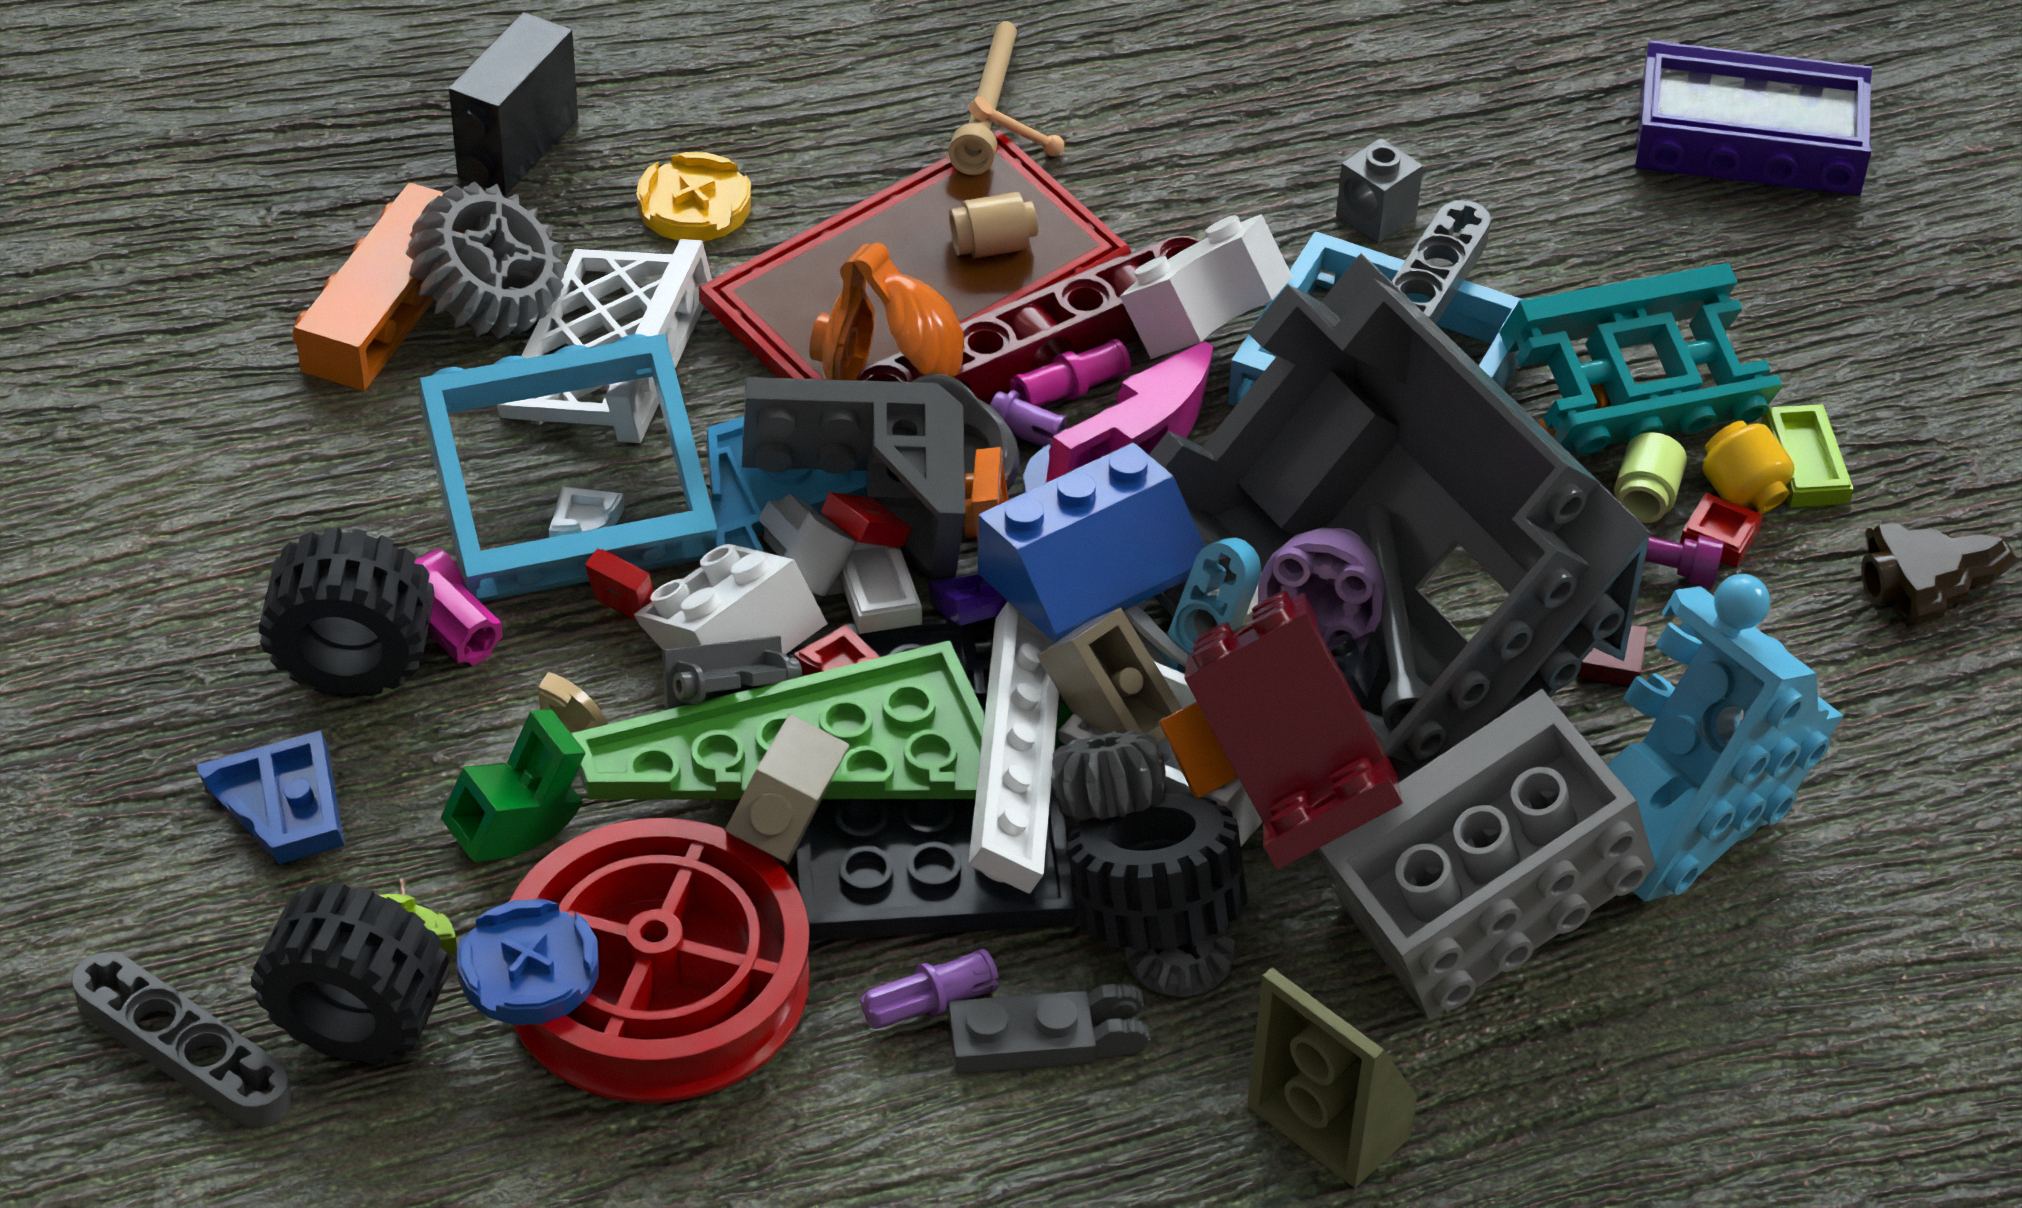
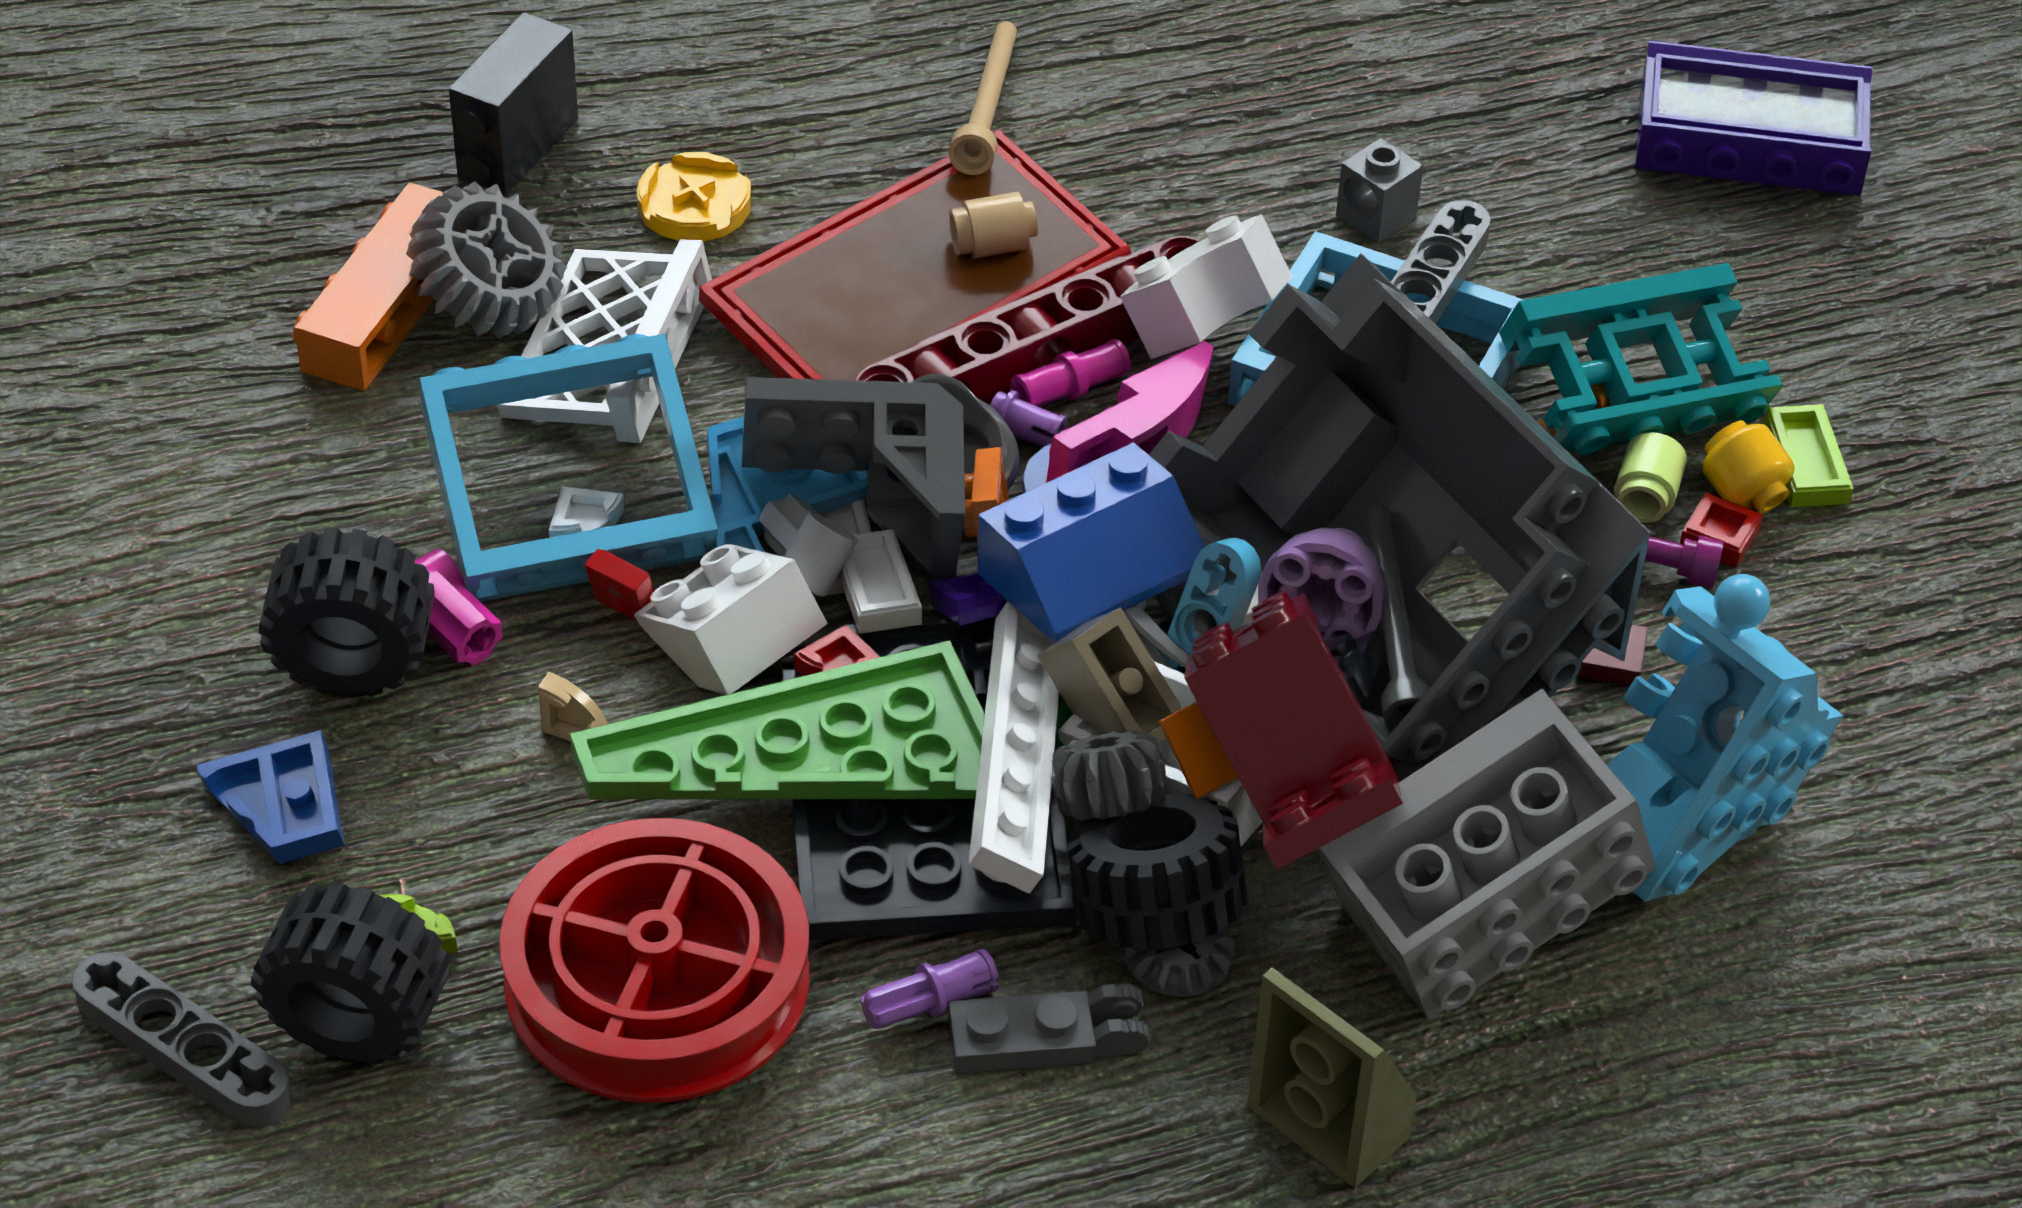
green brick [440,709,586,862] -> none
blue tile [457,899,599,1025] -> none
dark grey hinge [662,635,802,710] -> none
dark tan slope [724,714,850,866] -> none
orange animal [809,242,965,381] -> none
red tile [821,492,912,548] -> none
light nougat hinge [968,96,1064,157] -> none
dark brown rock [1861,523,2016,626] -> none

